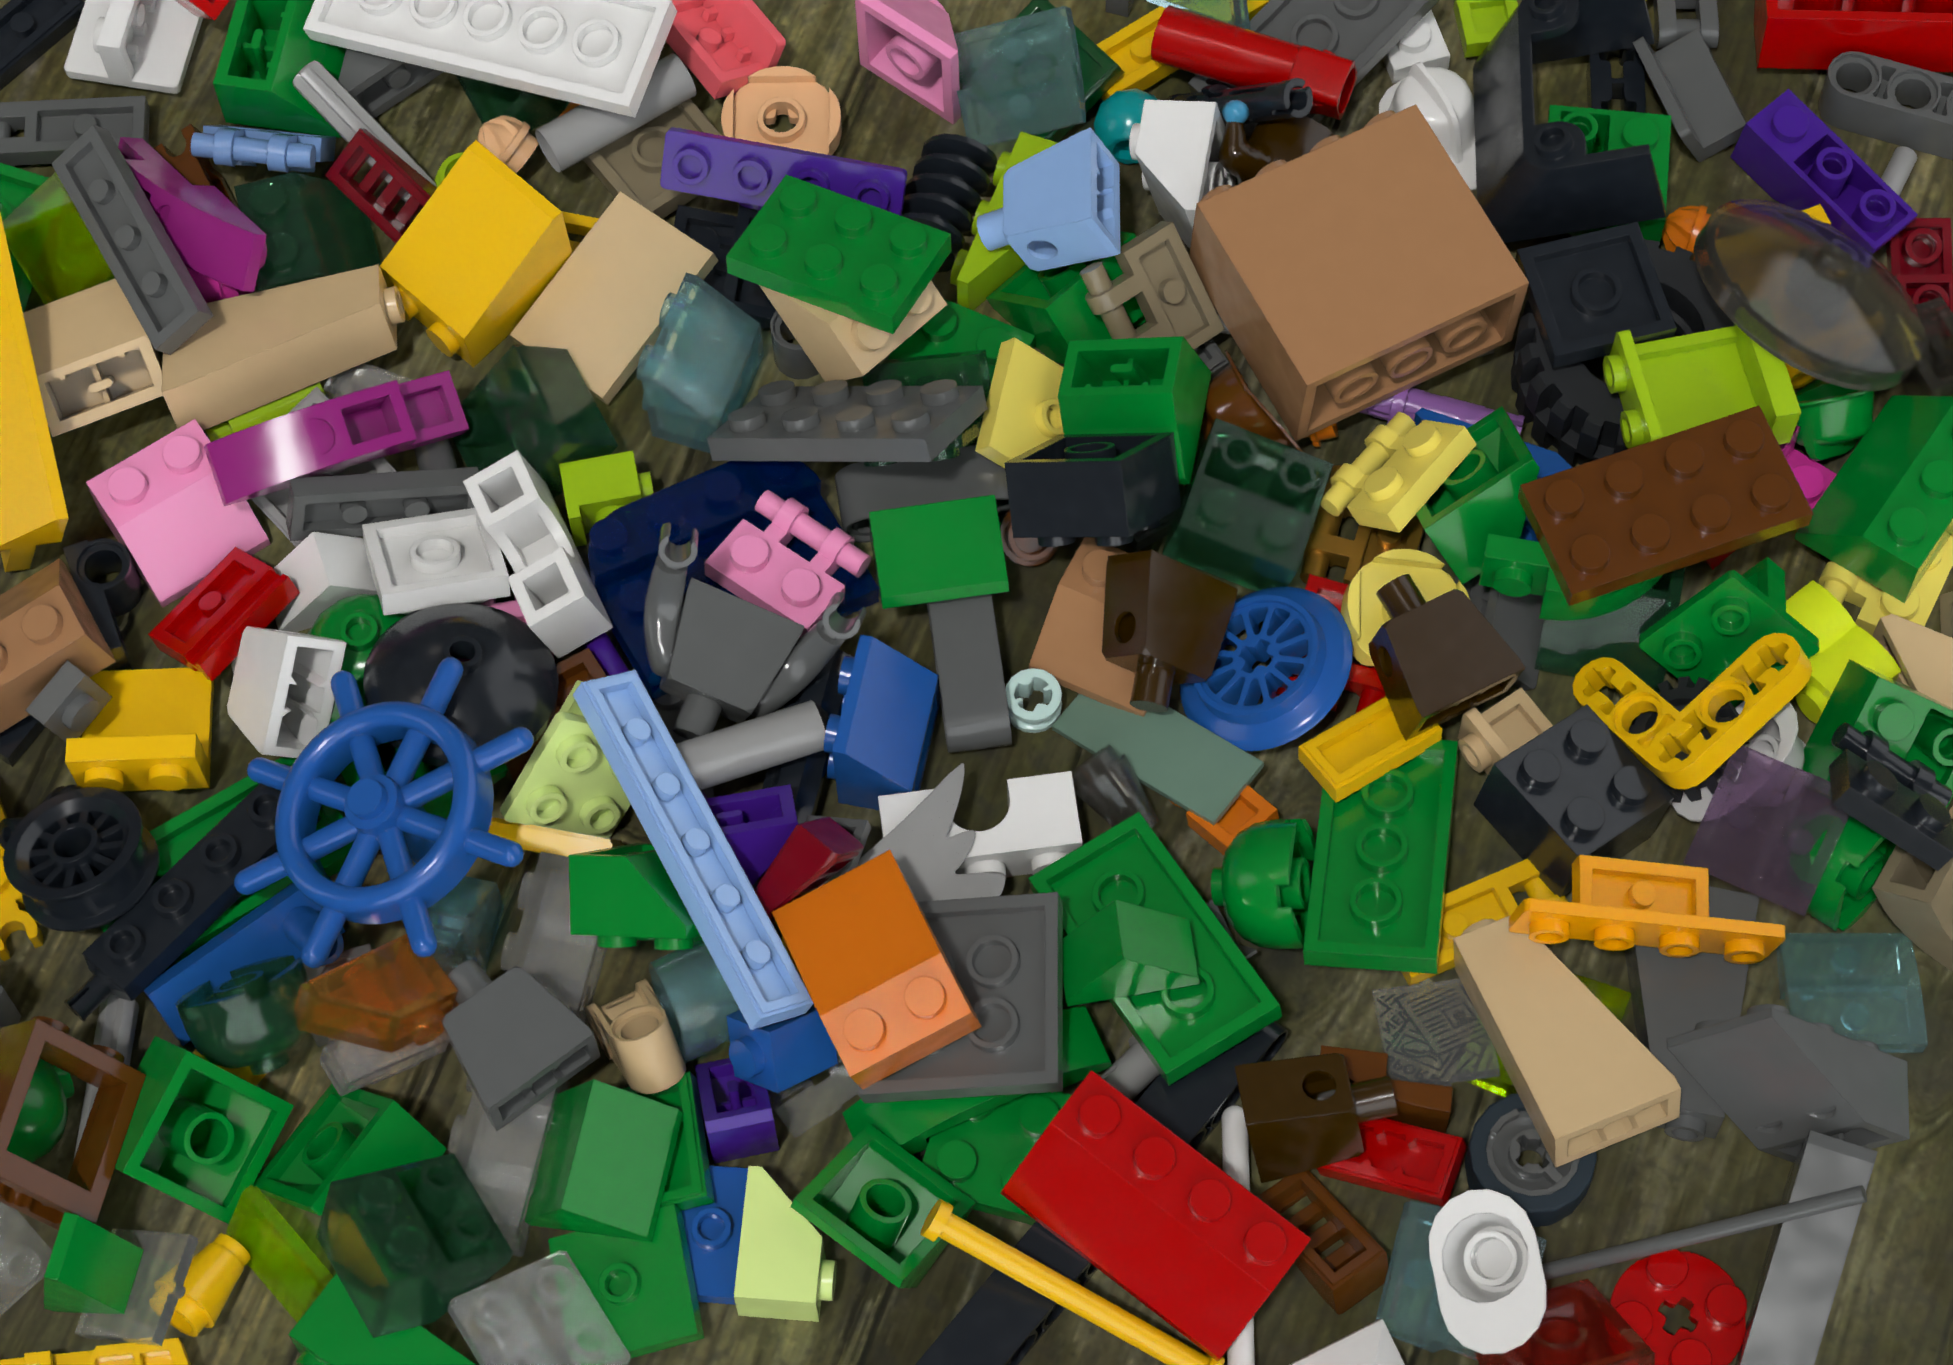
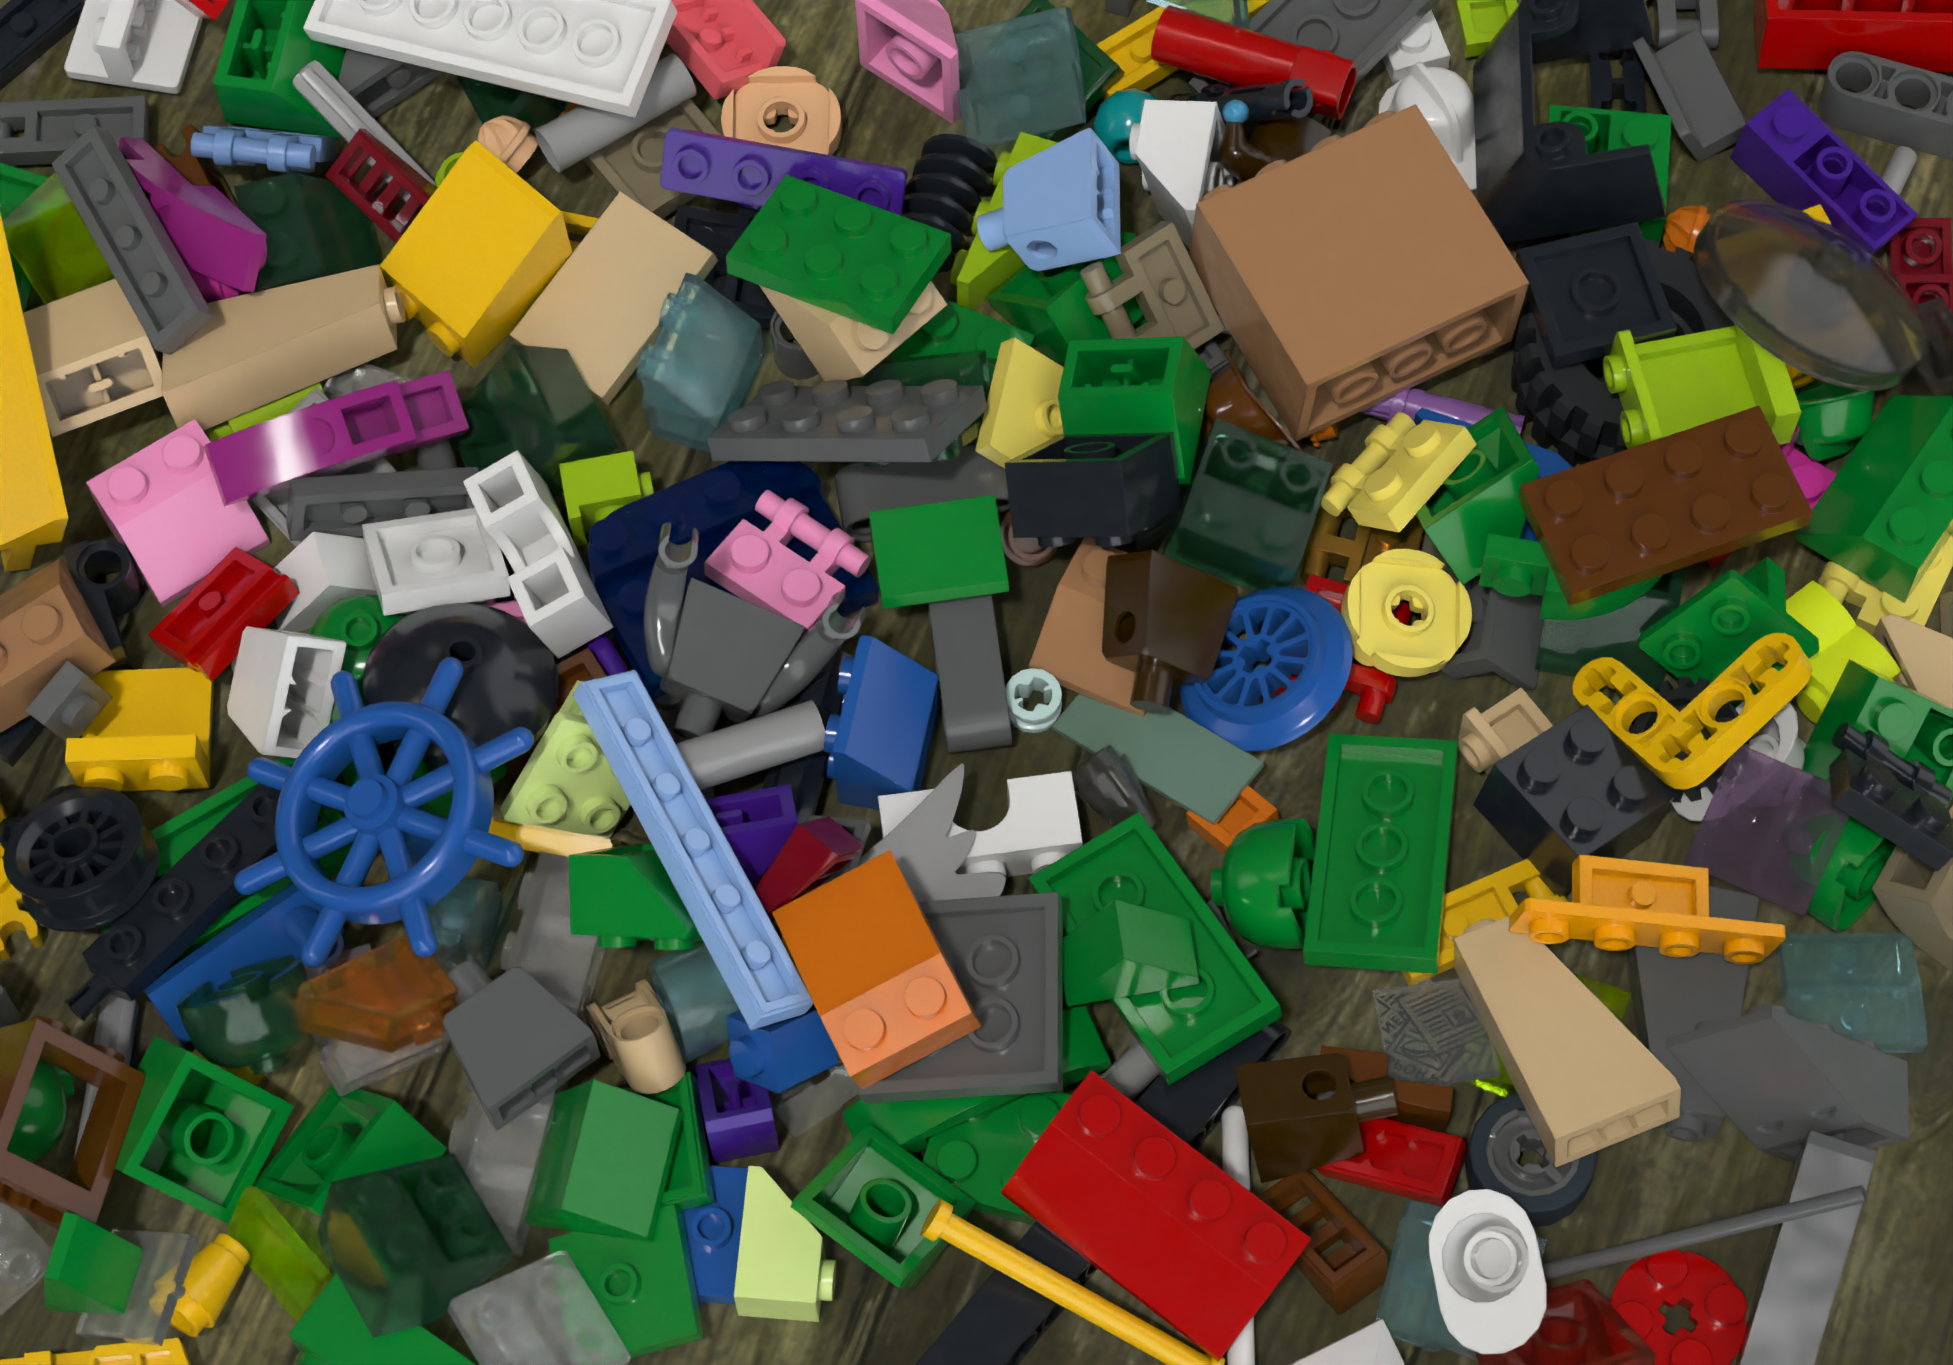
yellow tile [1298,696,1442,803] -> none
dark brown torso [1369,574,1525,741] -> none

